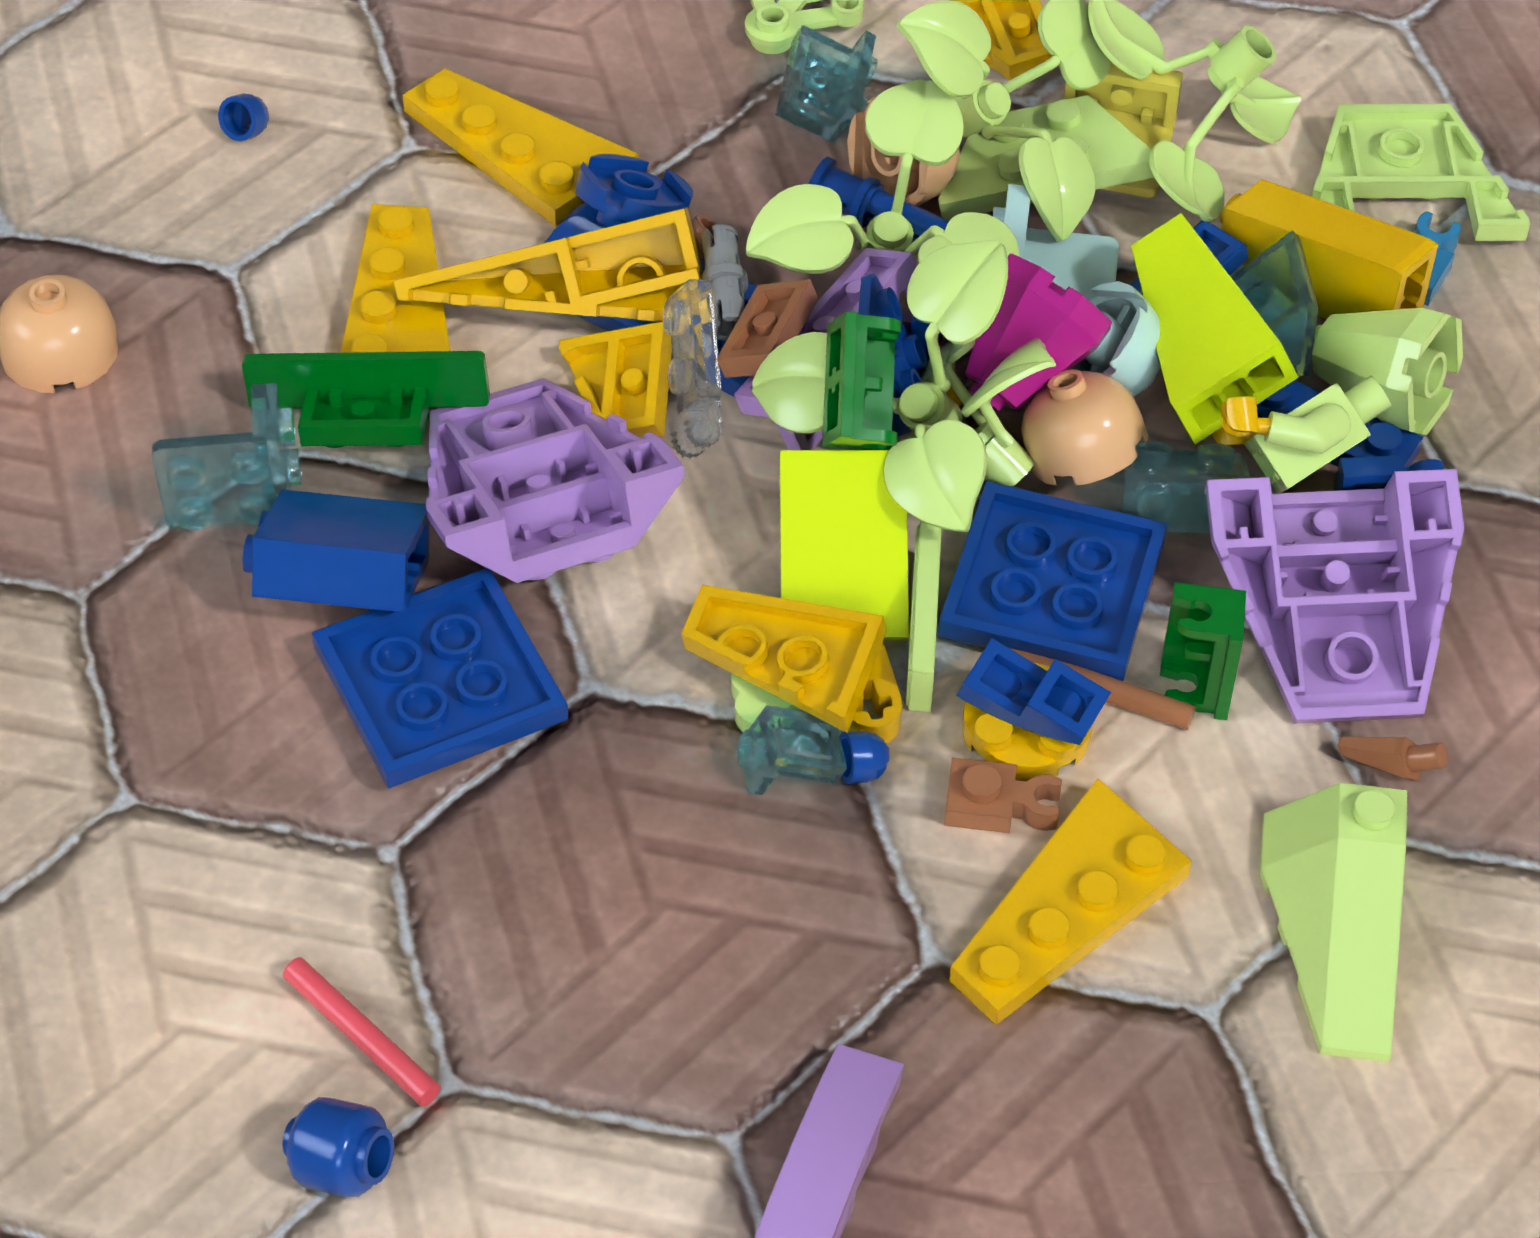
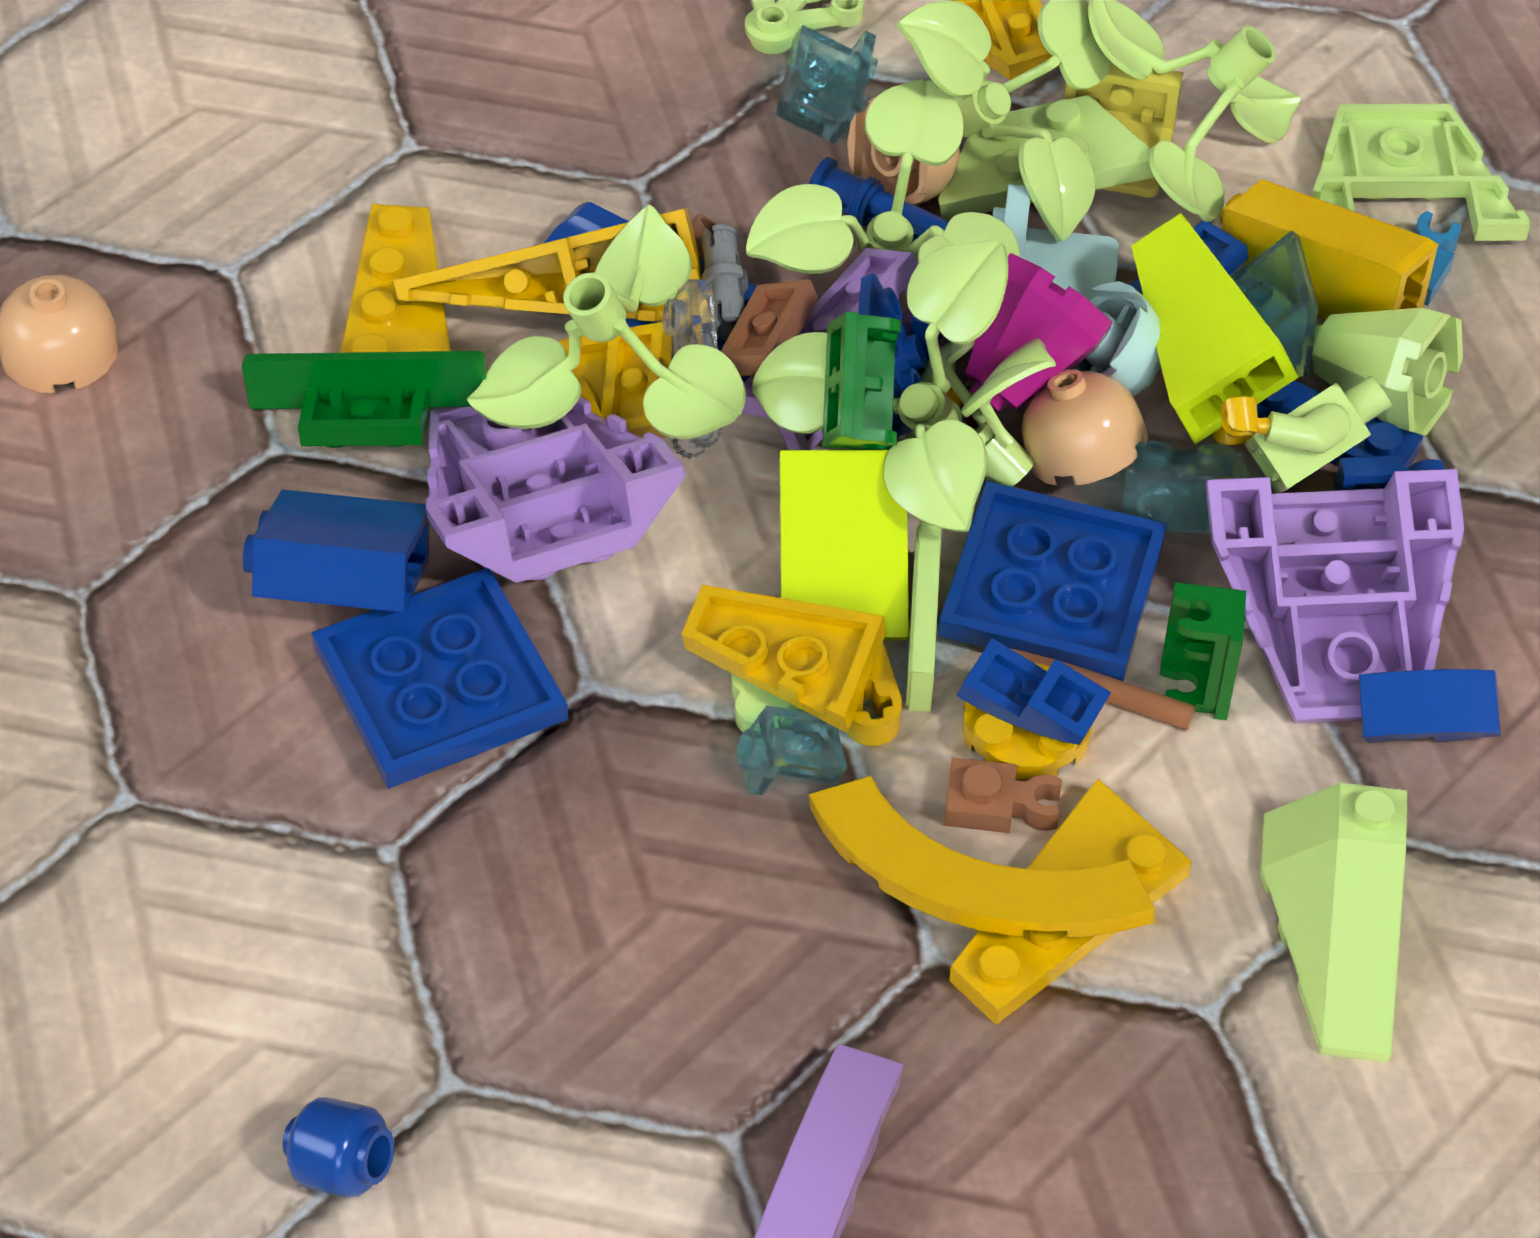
clear light blue bracket [152,383,302,530] -> none
blue hinge [218,93,269,141] -> none
coral bar [283,957,441,1107] -> none
yellow wing [402,68,639,227] -> none
blue plate [575,154,693,227] -> none
blue hinge [837,730,889,784] -> none
nougat bar [1337,737,1448,781] -> none
none -> yellowish green plant [467,205,746,439]
none -> yellow tile [808,776,1155,937]
none -> blue slope [1359,669,1502,743]

